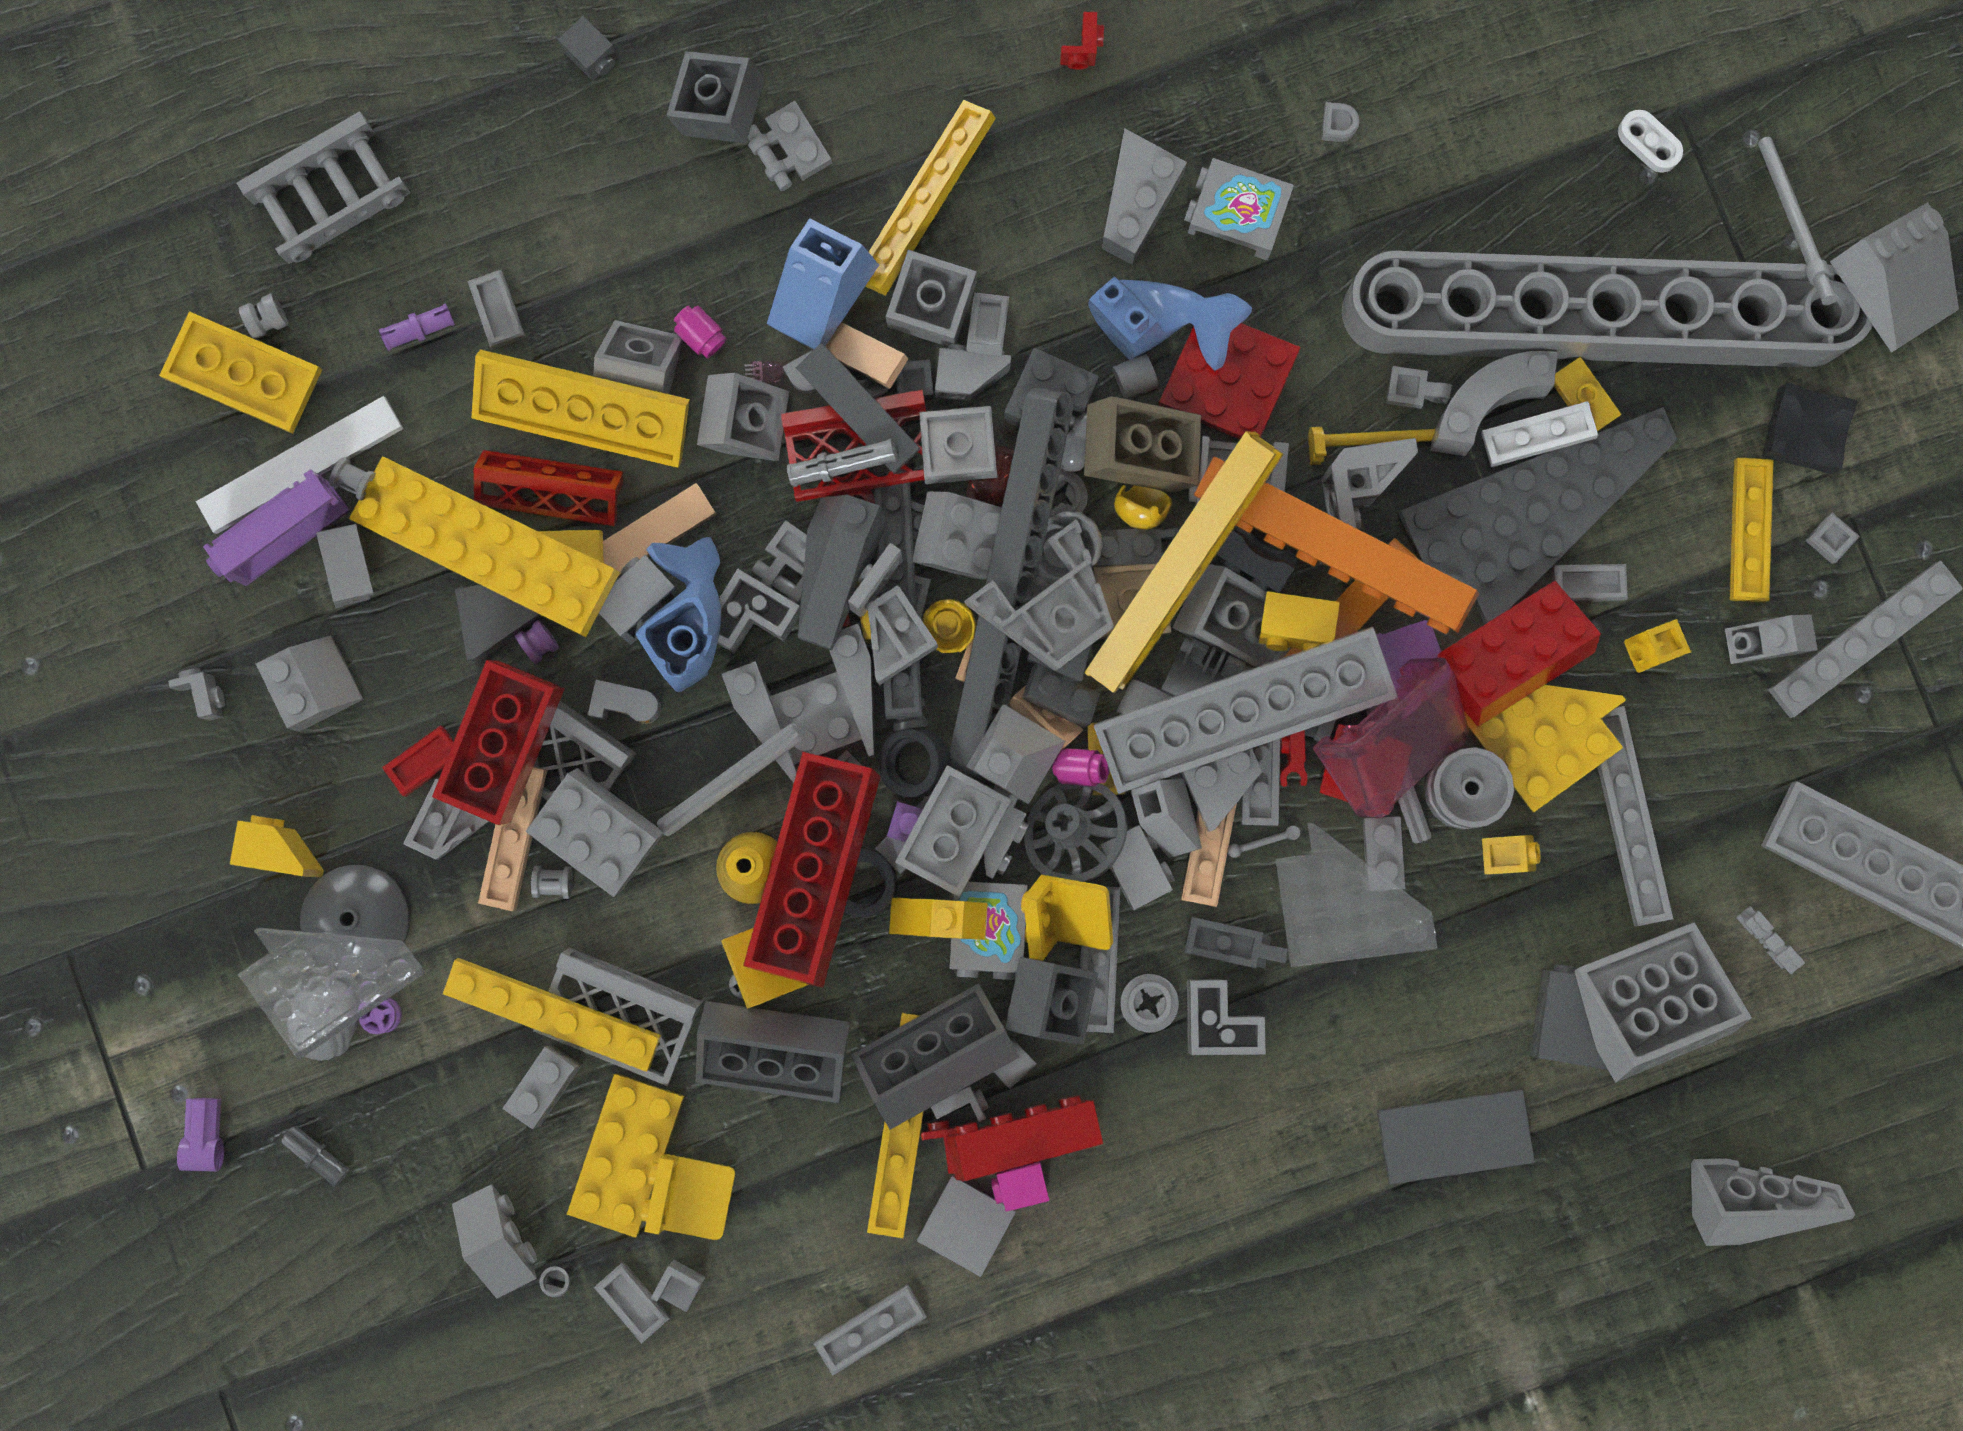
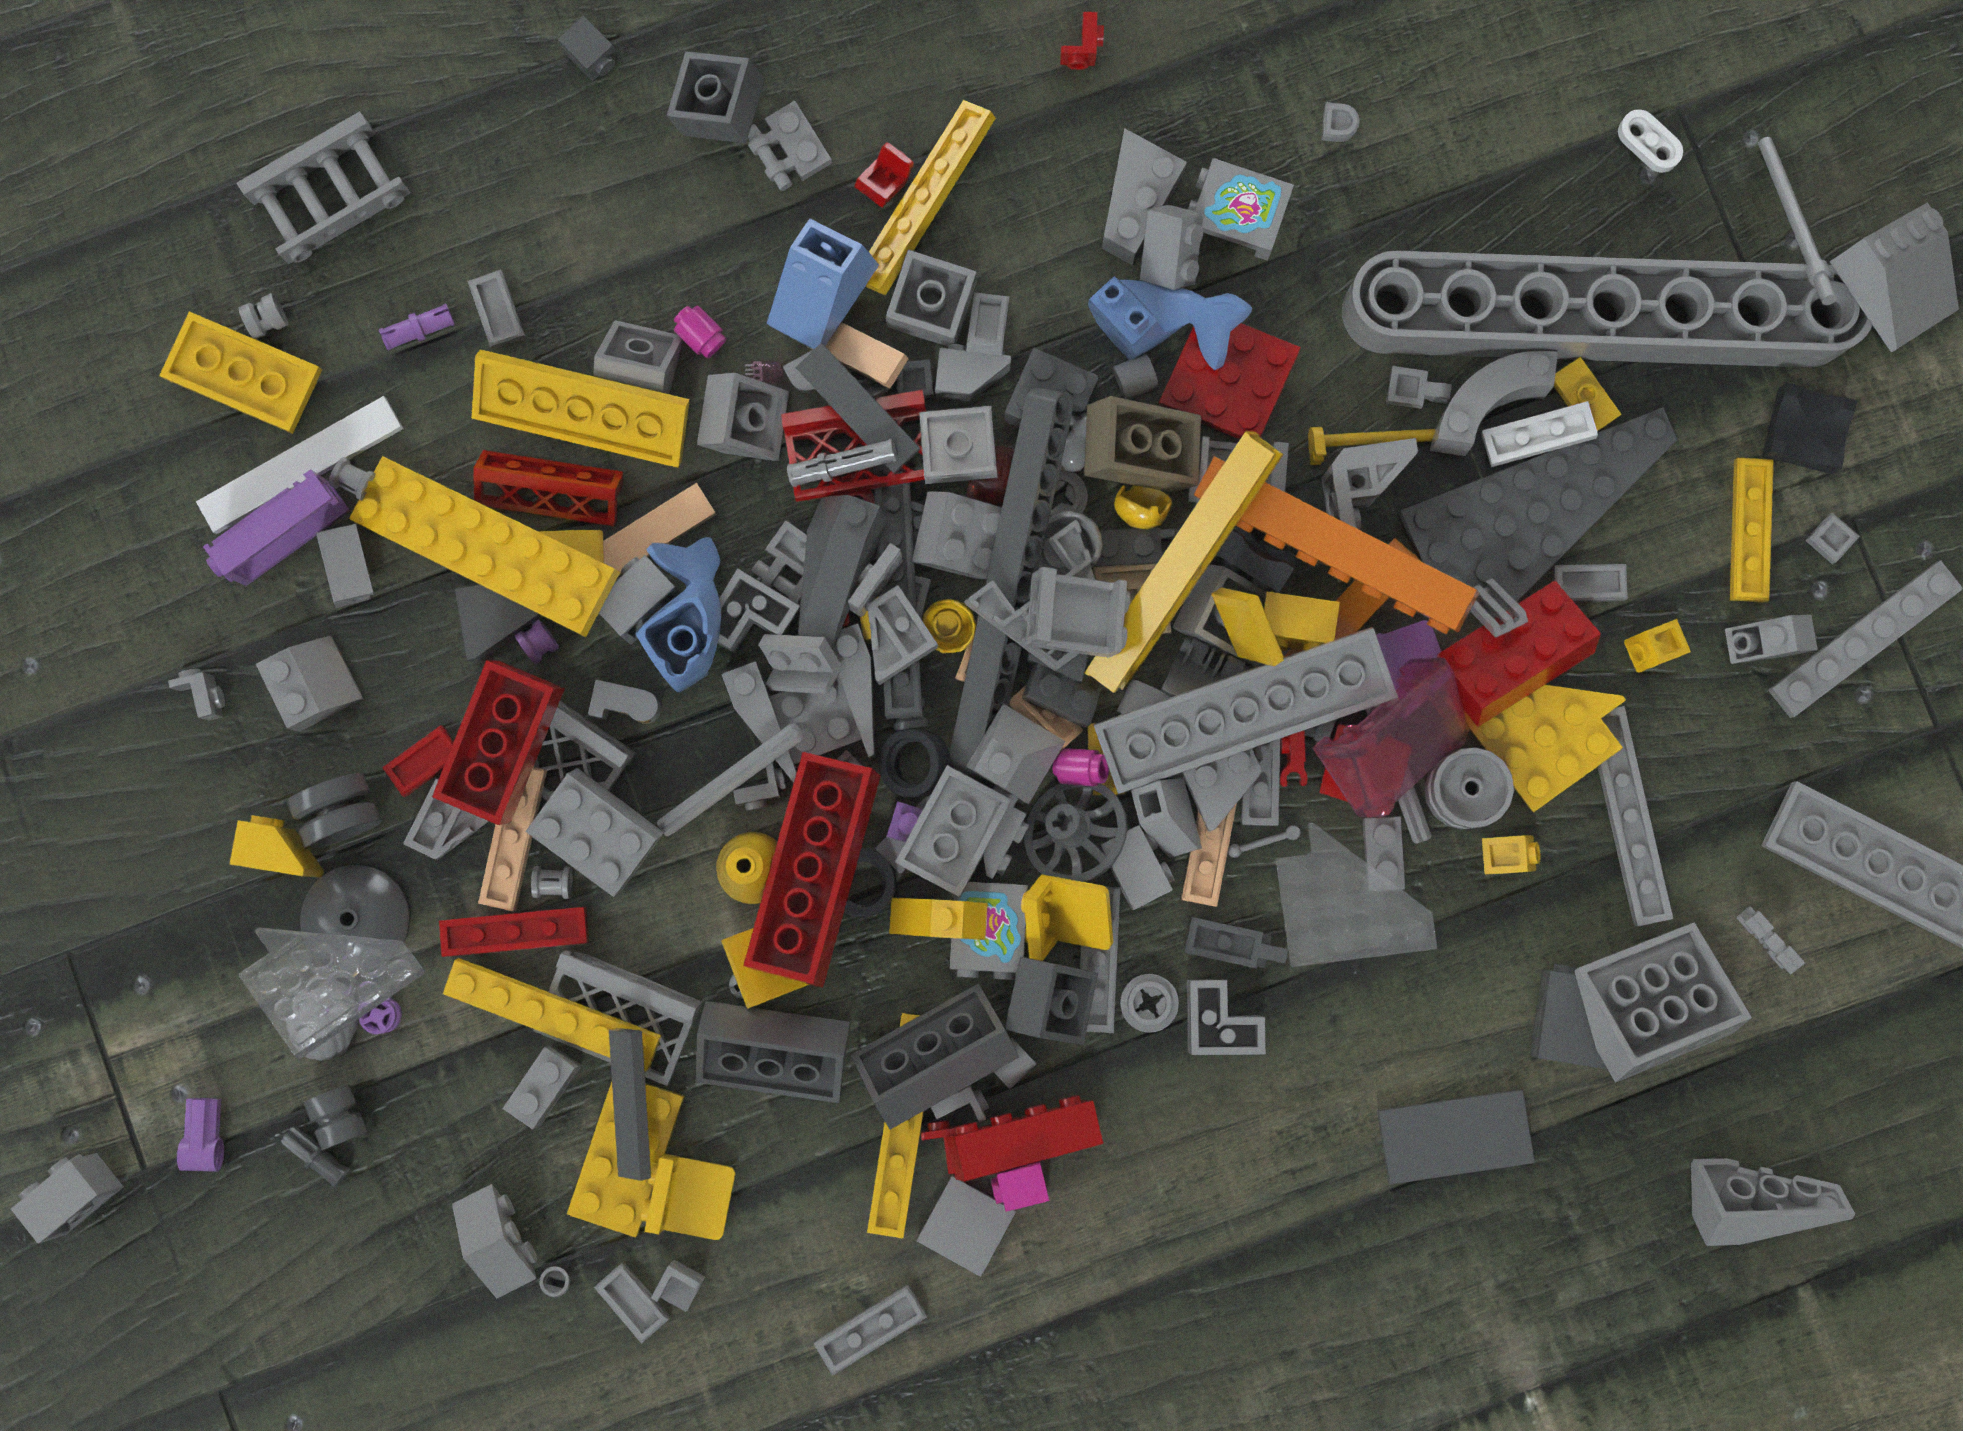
none -> light grey brick [11,1153,124,1244]
none -> dark grey wheel [286,773,382,850]
none -> dark grey wheel [303,1084,368,1151]
none -> red plate [439,907,589,957]
none -> dark grey tile [609,1028,651,1181]
none -> light grey bracket [733,762,786,811]
none -> light grey bracket [759,634,842,694]
none -> red bracket [854,142,914,208]
none -> light grey panel [1026,567,1130,658]
none -> light grey brick [1140,205,1204,290]
none -> yellow tile [1211,587,1284,667]
none -> light grey tile [1470,578,1528,638]

